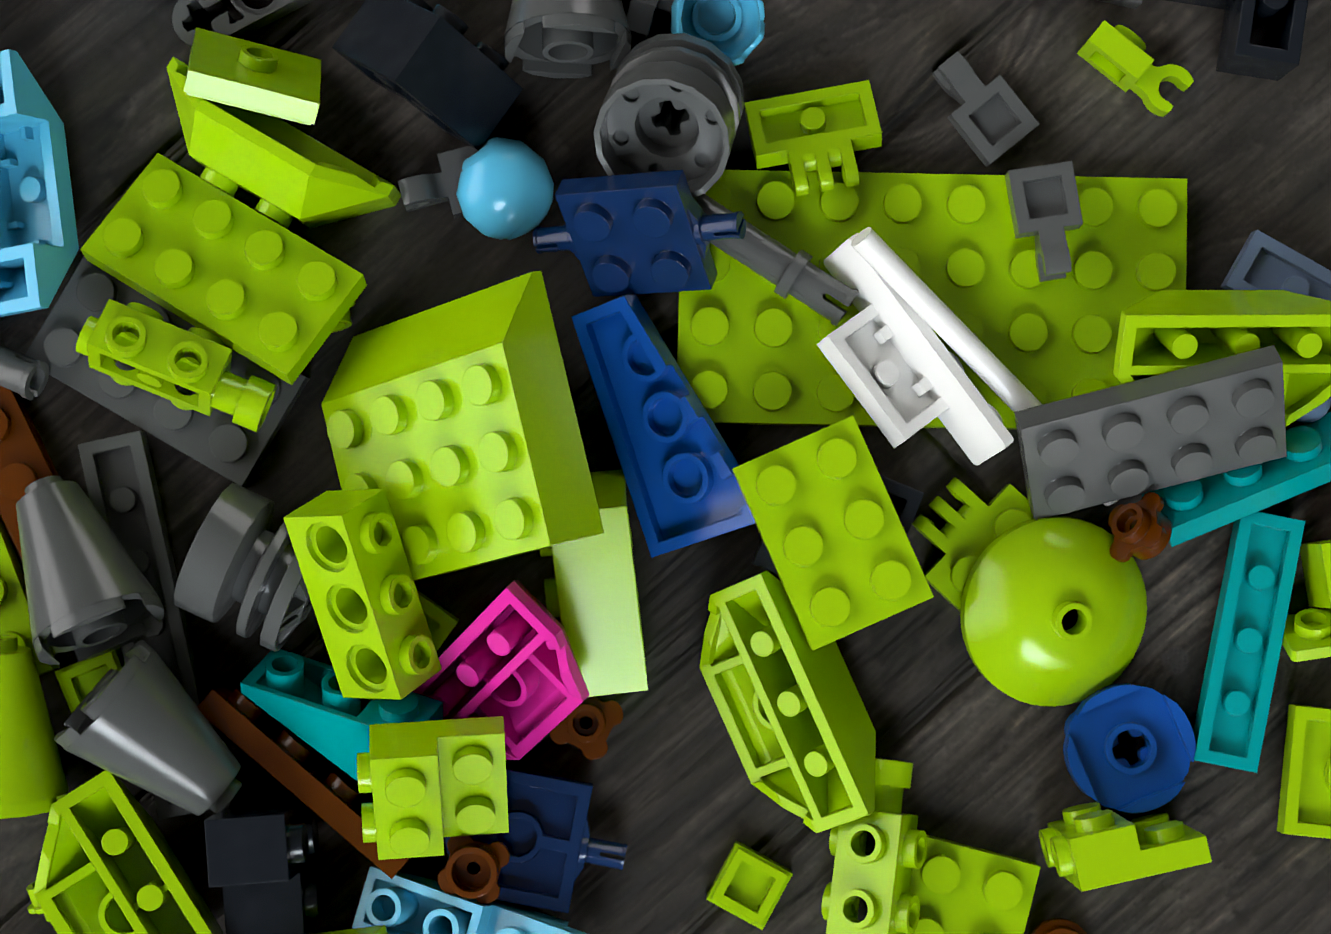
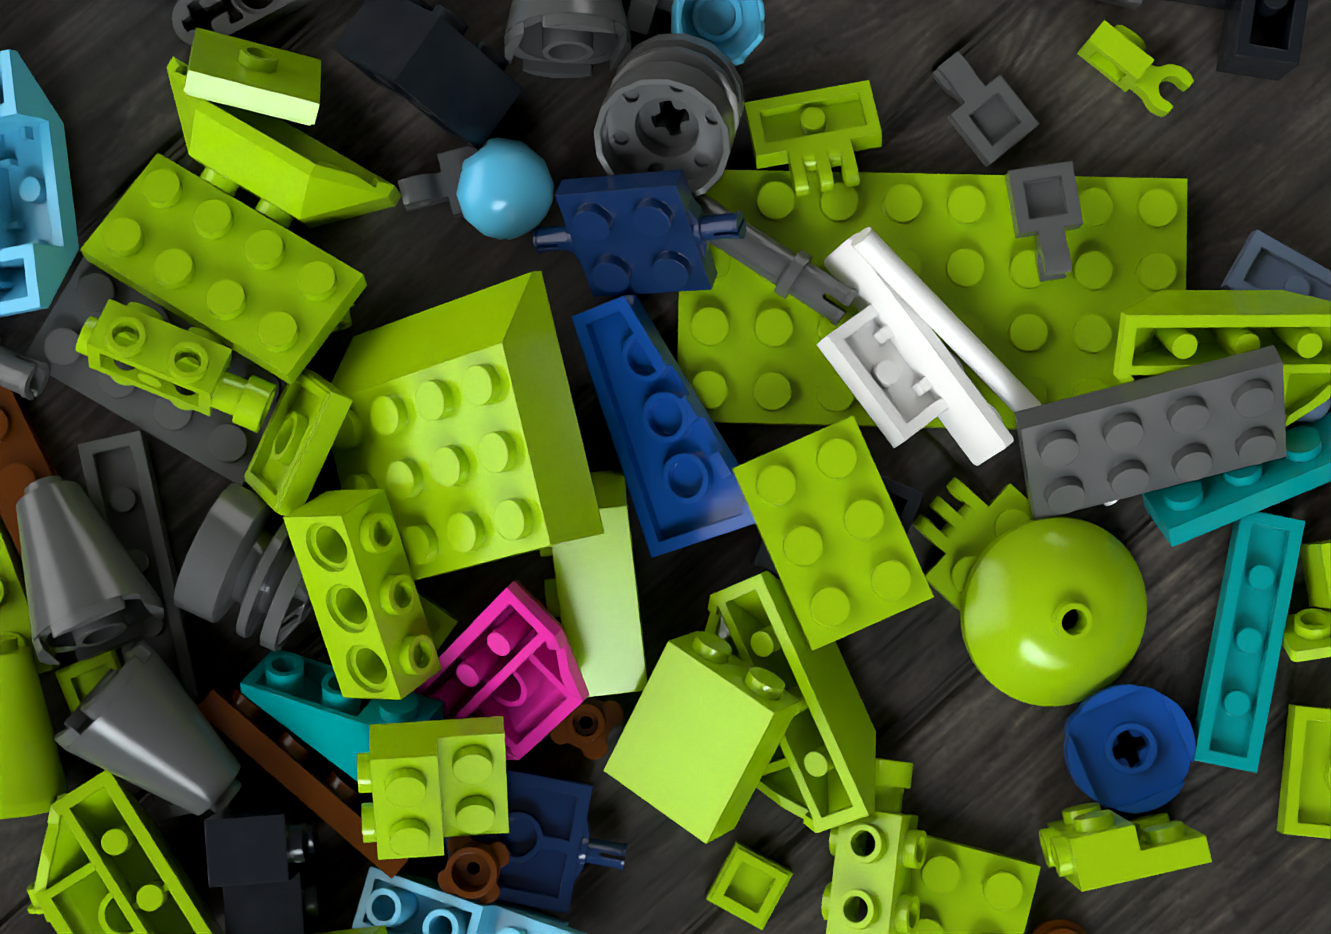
reddish brown plate [1108,492,1172,562] -> none
none -> lime plate [244,368,353,516]
none -> lime brick [603,631,801,844]

